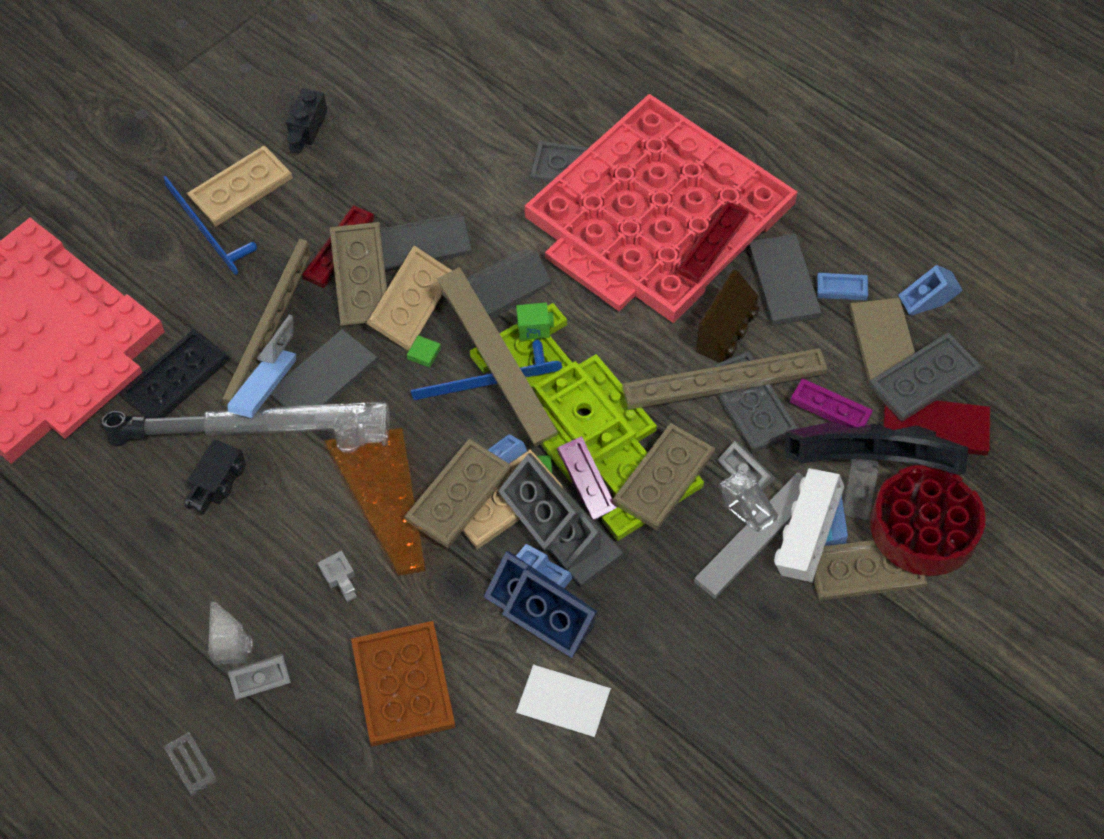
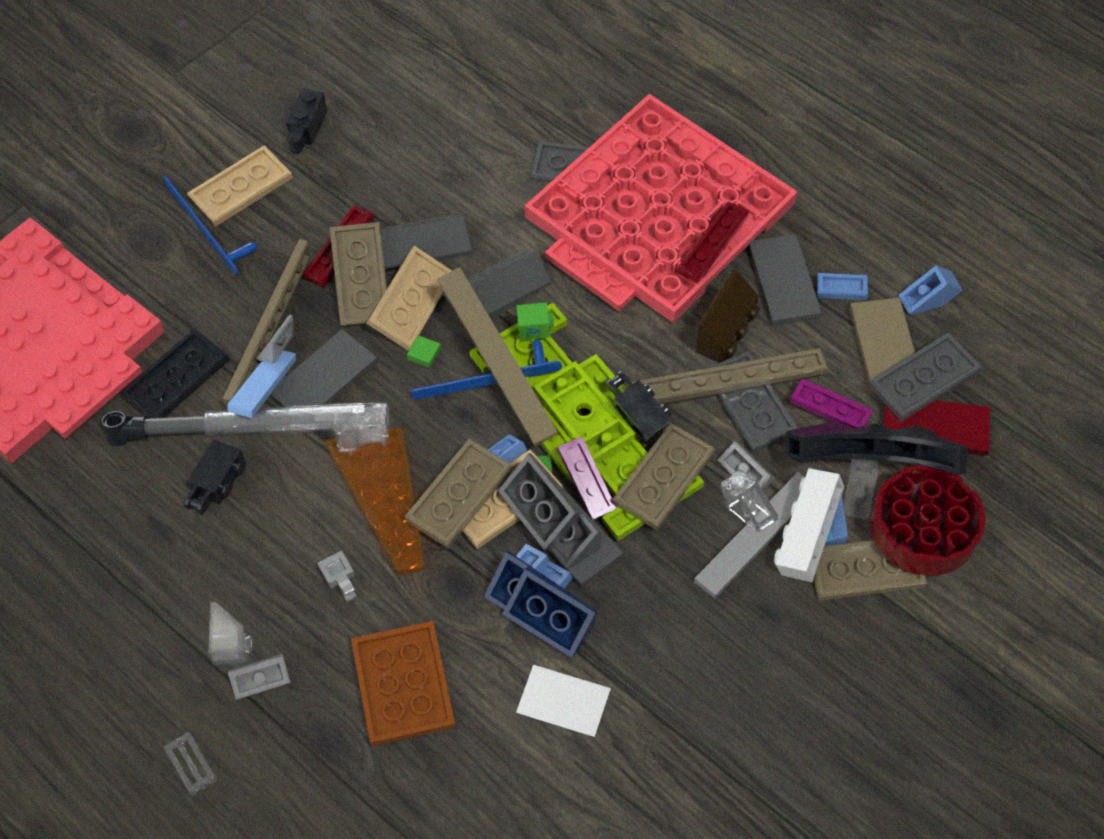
none -> black brick [605,370,672,444]

